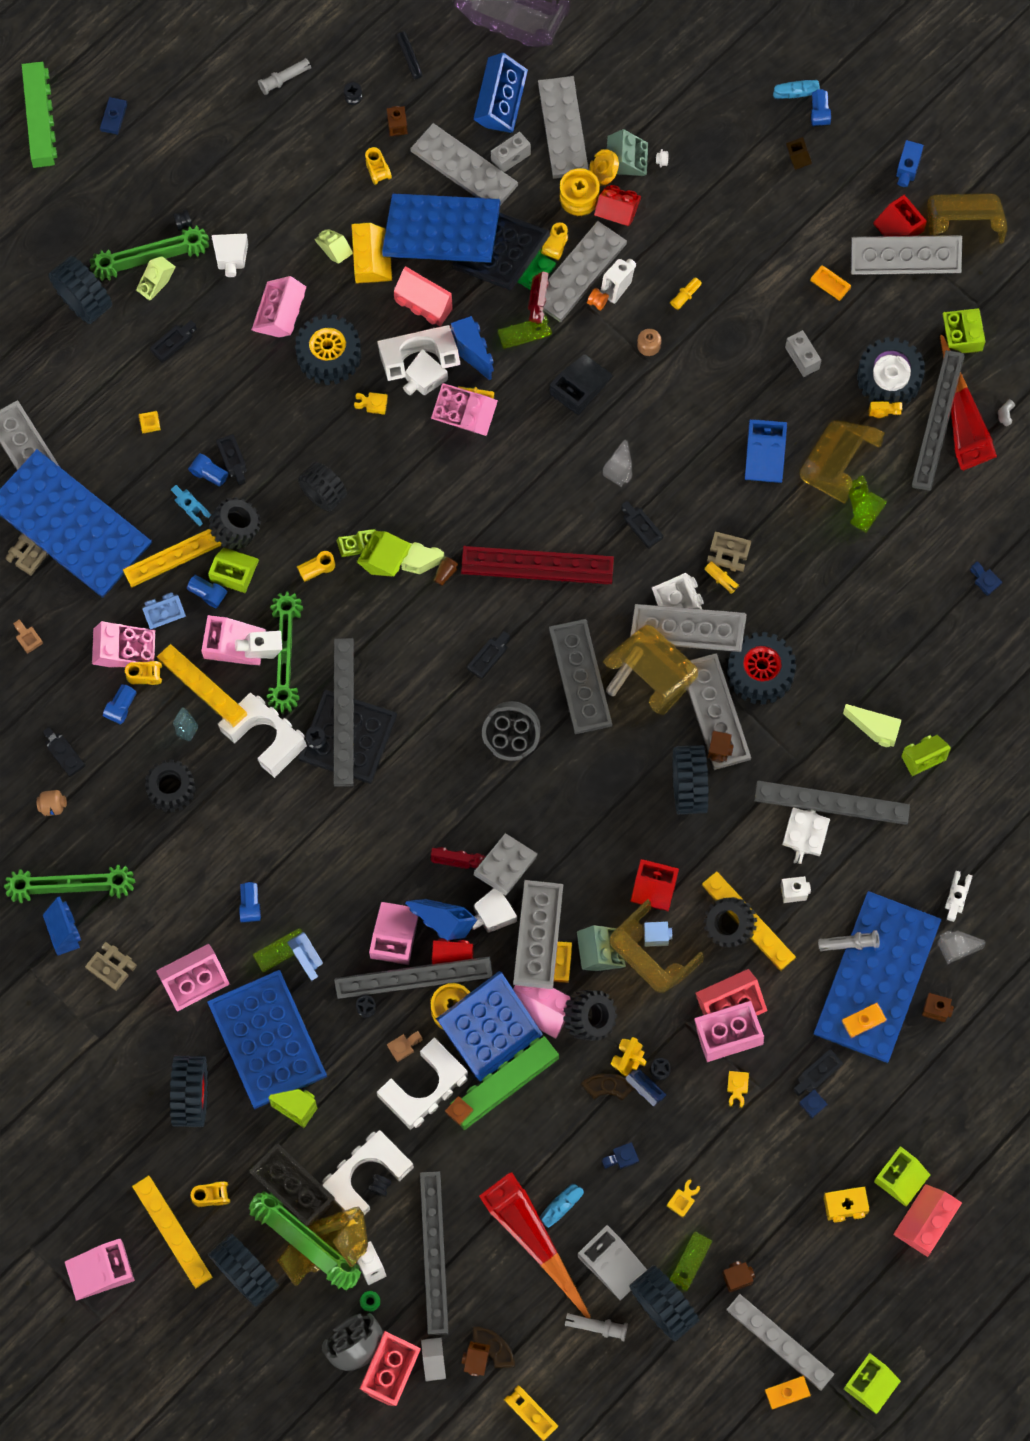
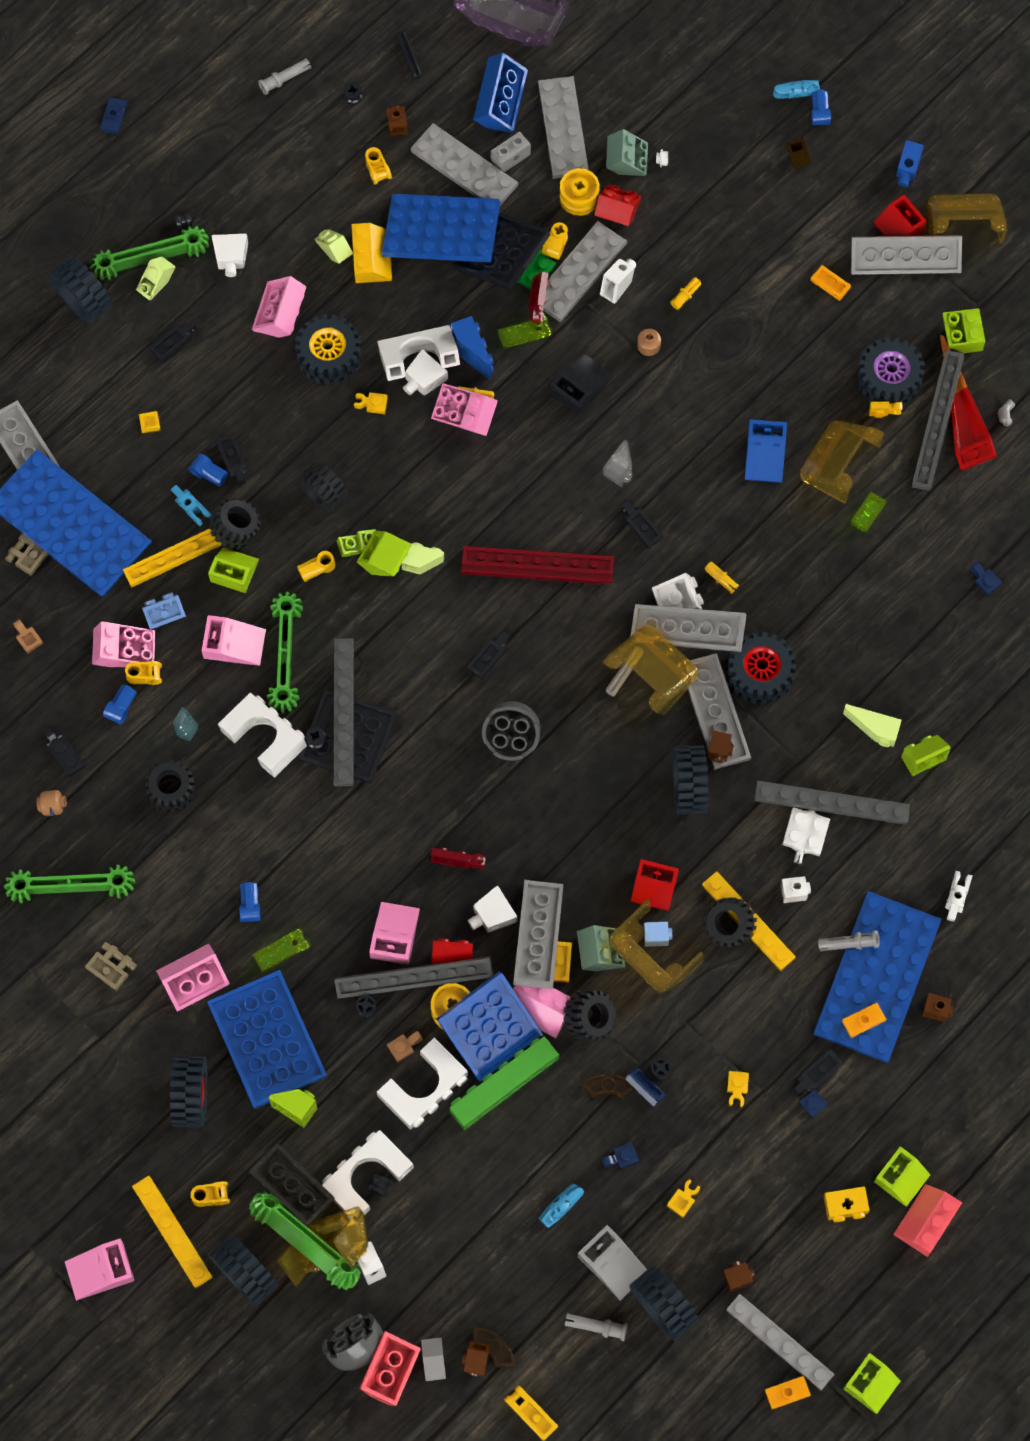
bright green brick [22,62,57,168] -> none
blue slope [43,897,81,956] -> none
yellow plate [157,644,248,728] -> none
blue piece [187,575,227,608] -> none
white torso [235,631,282,659] -> none
medium blue bracket [287,932,323,981] -> none
green plate [360,1291,380,1312] -> none
slope [394,266,452,326] -> none
blue slope [405,899,478,940] -> none
dark grey plate [420,1171,449,1335] -> none
reddish brown cone [433,557,458,586] -> none
dark orange plate [445,1096,473,1125] -> none
light grey plate [474,833,537,895] -> none
red plate [479,1173,590,1318] -> none
dark grey plate [549,619,612,734] -> none
orange wheel [587,288,609,311] -> none
yellow tile [589,149,619,186] -> none
yellow hips [611,1037,647,1077] -> none
clear neon green plate [670,1231,712,1291] -> none
bright pink slope [694,1001,764,1062] -> none
coral slope [695,969,767,1016] -> none
dark tan plate [707,532,751,572] -> none
light grey brick [785,330,821,377] -> none
clear neon green plate [846,475,875,524] -> none
white tile [873,355,911,391] -> none
clear slope [938,930,985,964] -> none

